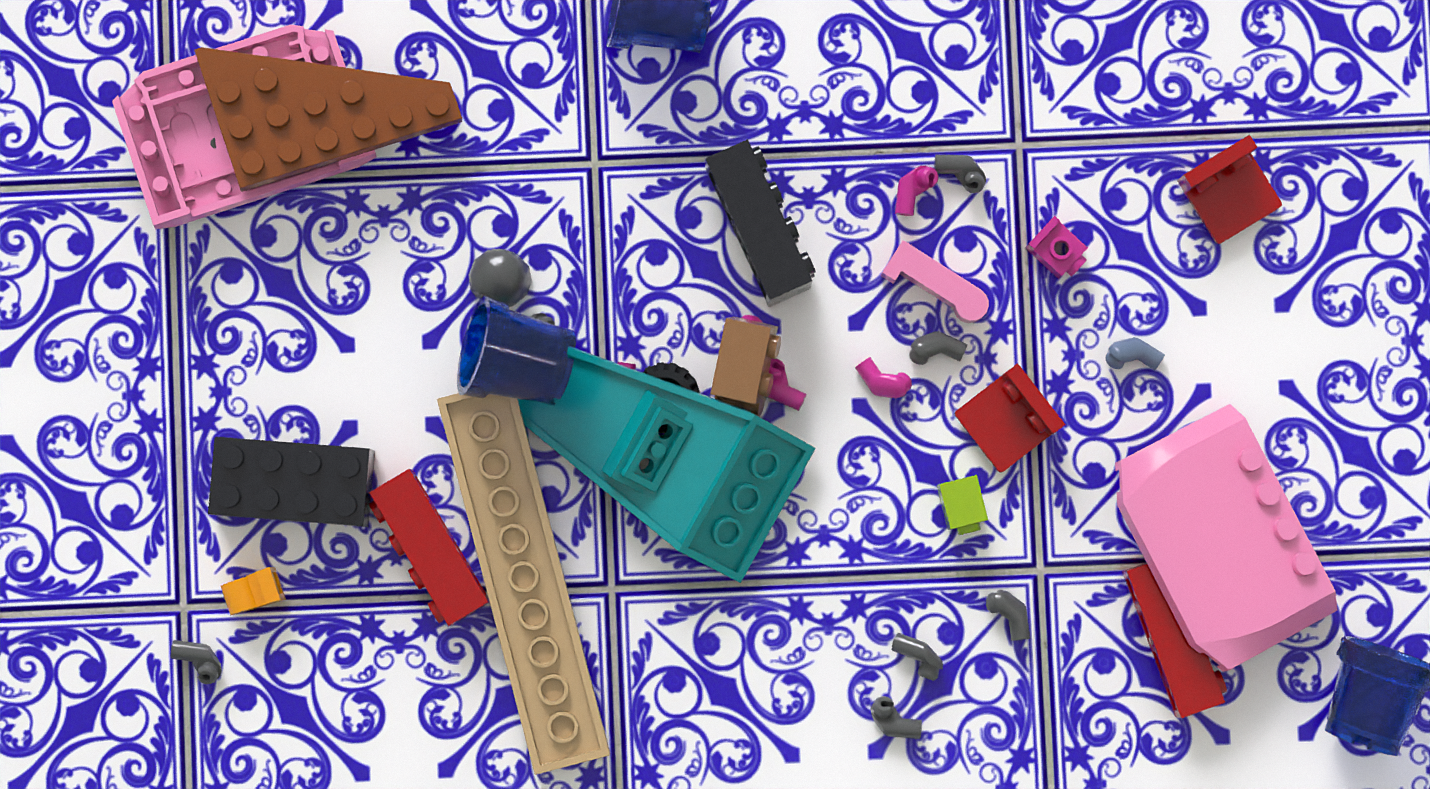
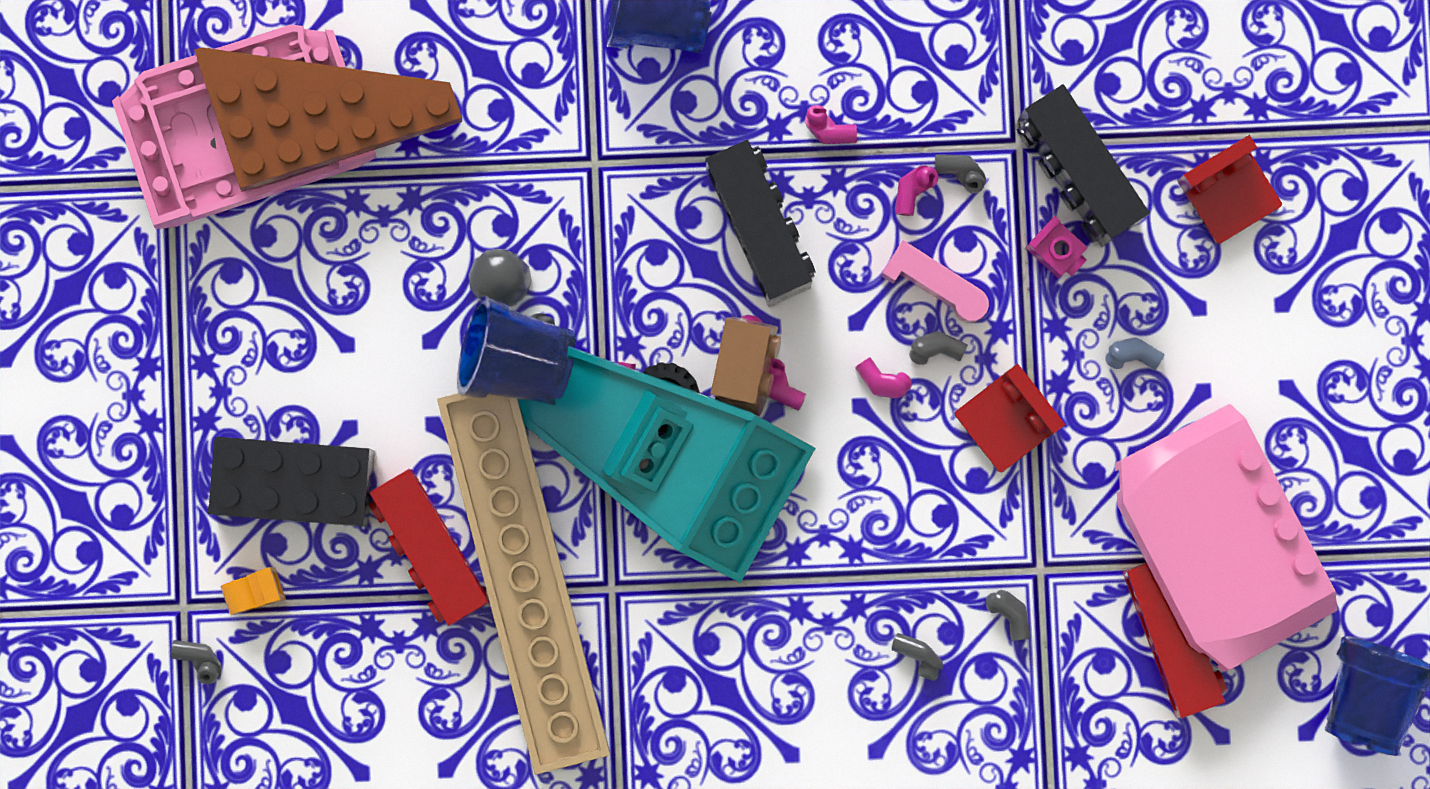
dark grey arm [871,696,922,739] -> none
lime brick [937,475,988,535] -> none
none -> dark pink arm [805,105,857,144]
none -> black brick [1017,84,1150,248]

